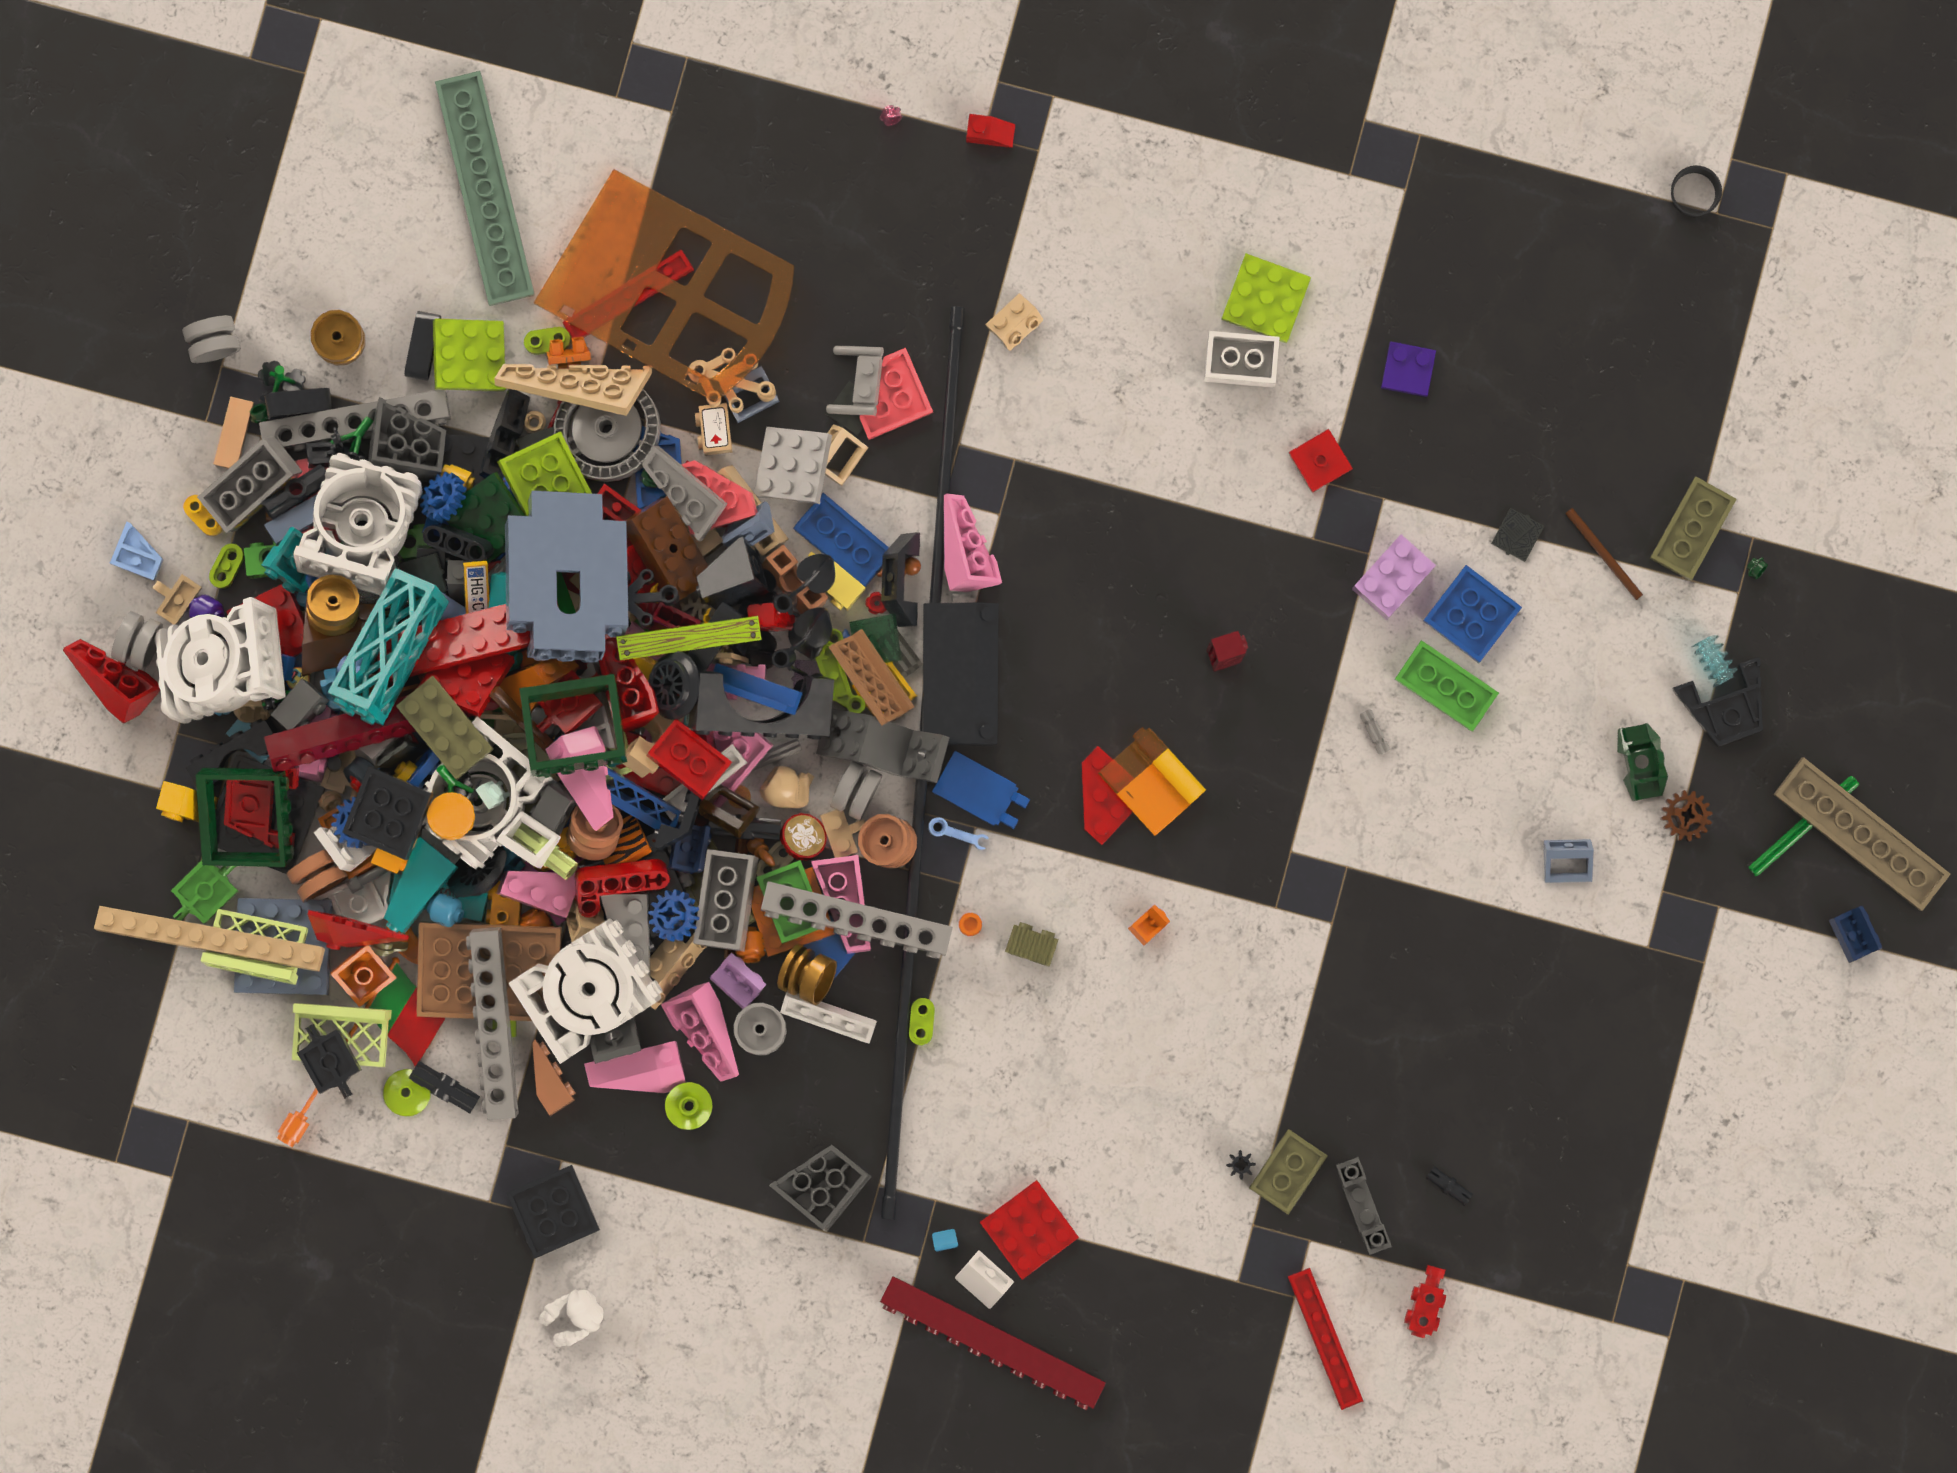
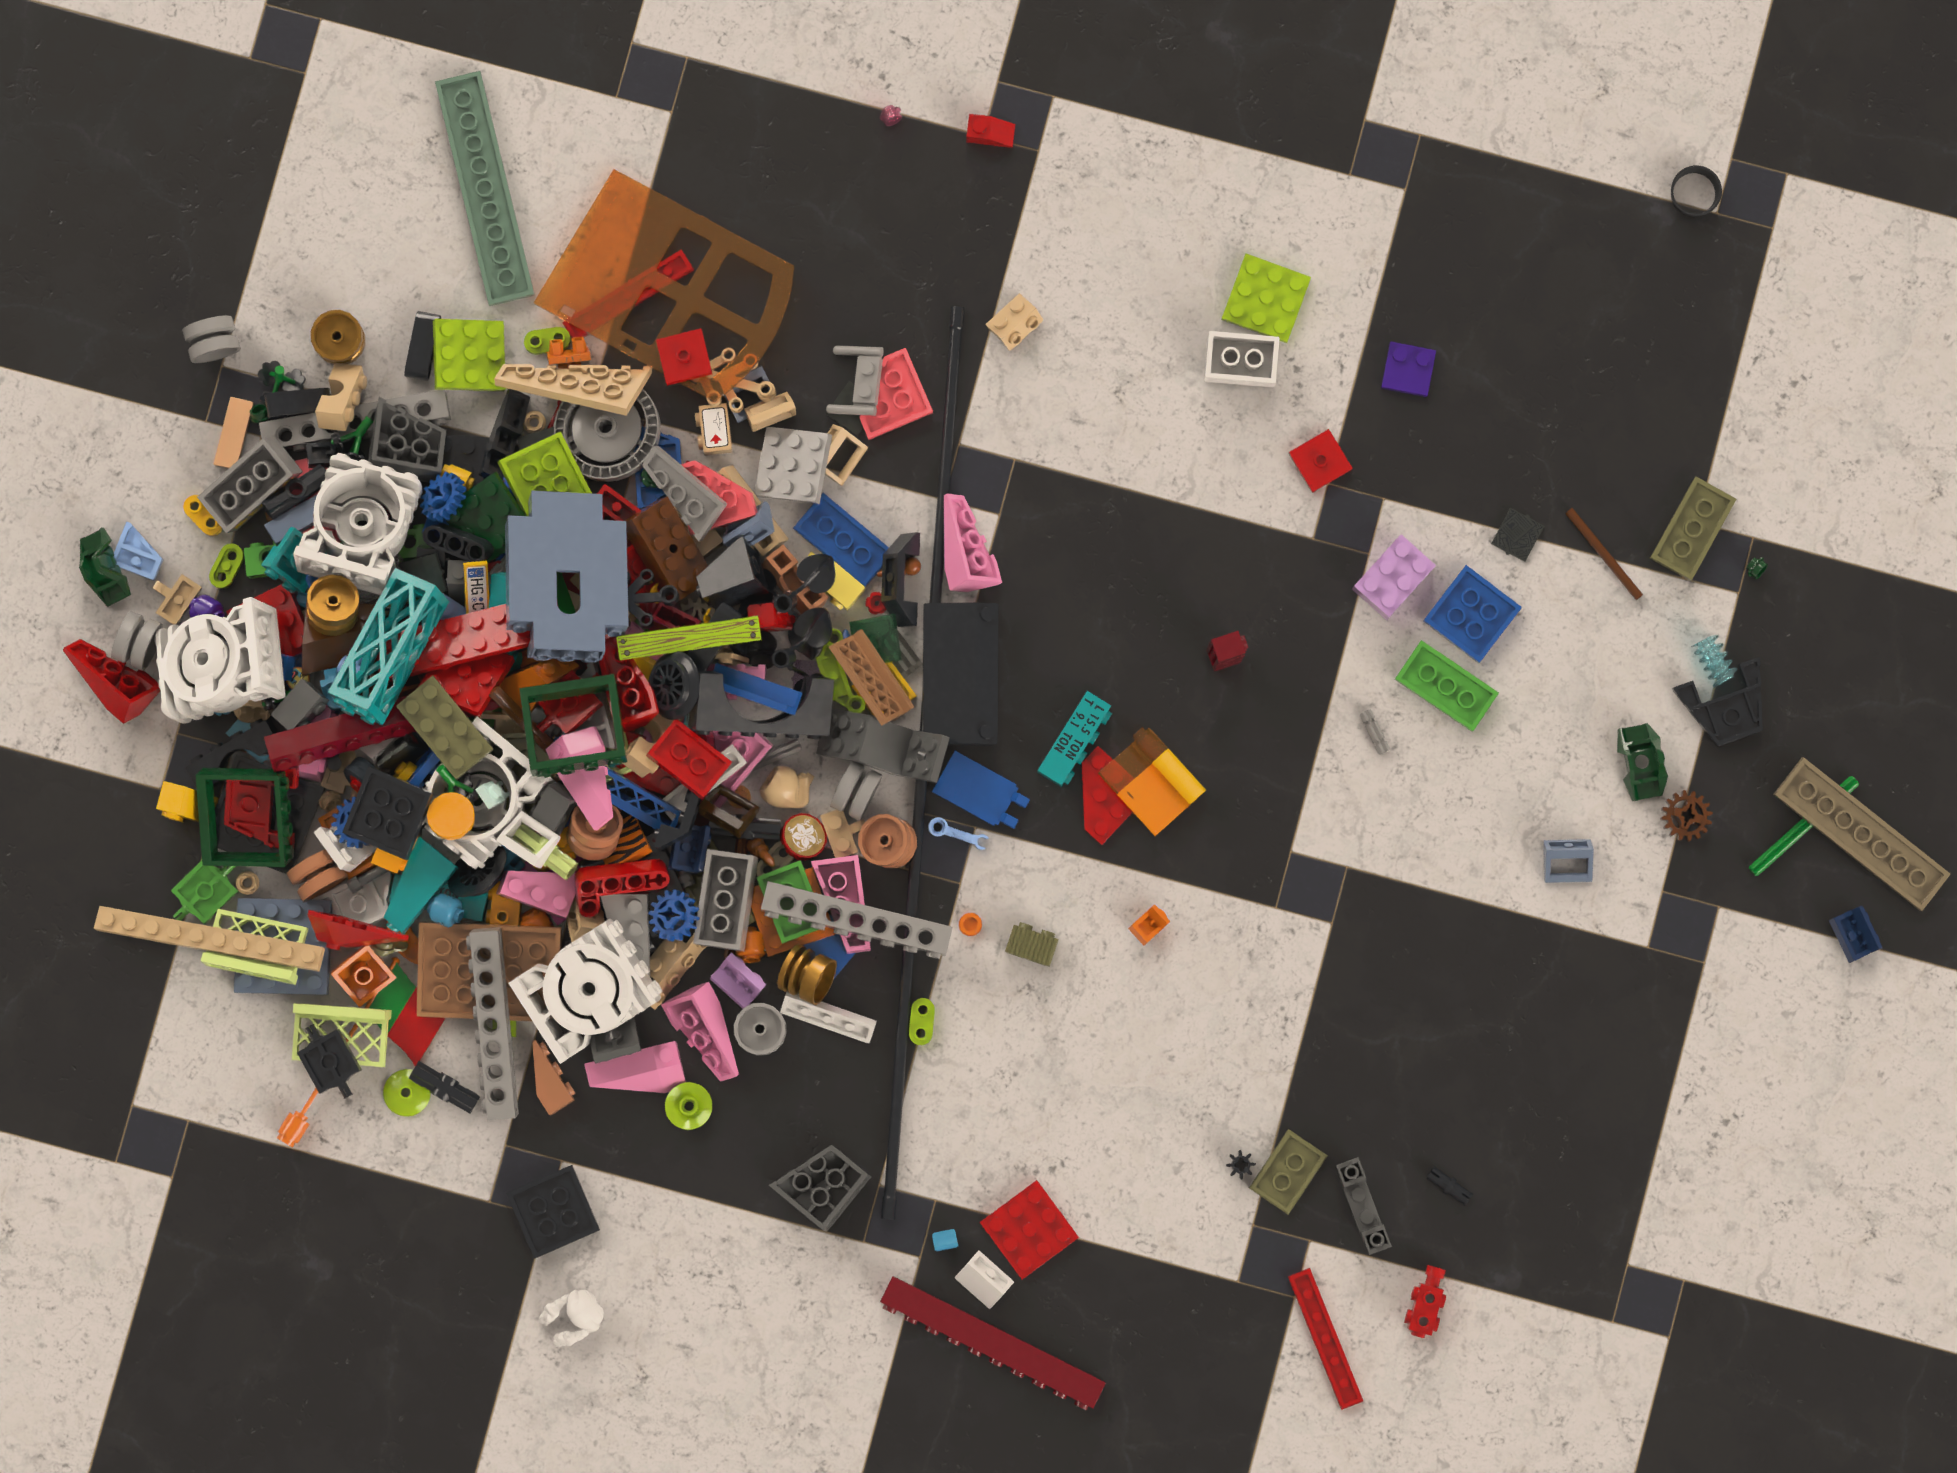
none -> dark green piece [79,527,131,607]
none -> tan plate [235,871,259,895]
none -> tan arch [315,363,367,431]
none -> red plate [656,328,713,386]
none -> tan tile [744,392,796,432]
none -> teal brick [1037,691,1112,787]

